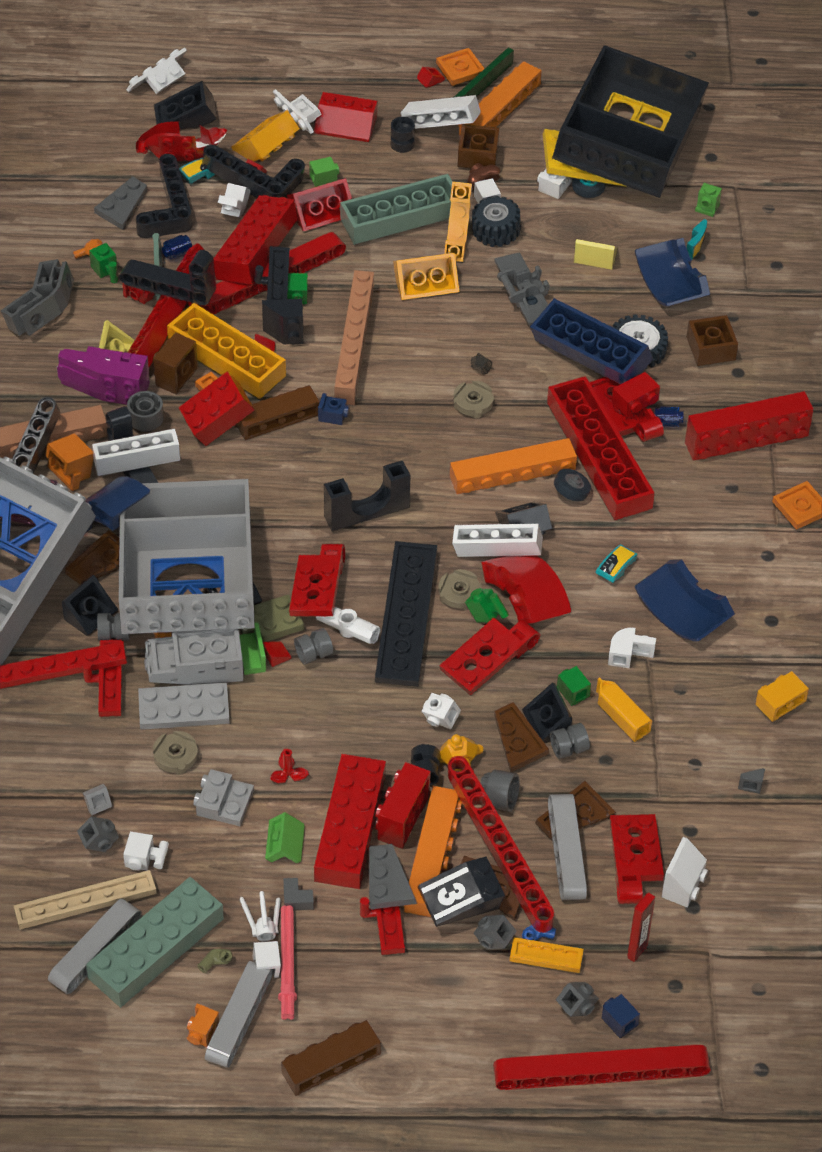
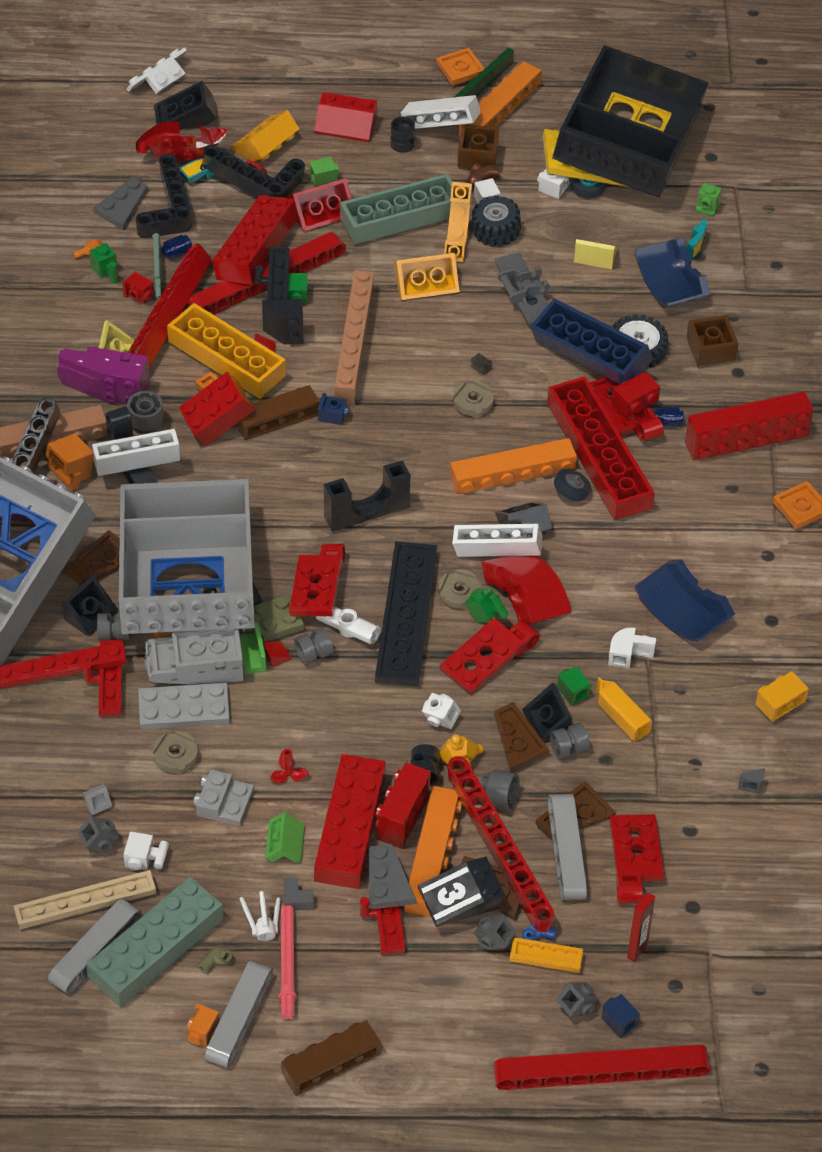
dark grey brick [1,259,74,336] -> none
dark blue panel [85,476,150,532] -> none
black beam [119,250,217,305] -> none
reddish brown brick [153,332,198,395] -> none
white brick [218,183,250,217] -> none
white panel [252,941,281,978] -> none
white bracket [273,89,322,134] -> none
red slope [417,67,445,88] -> none
slope [595,544,638,583] -> none
white slope [662,837,708,908] -> none

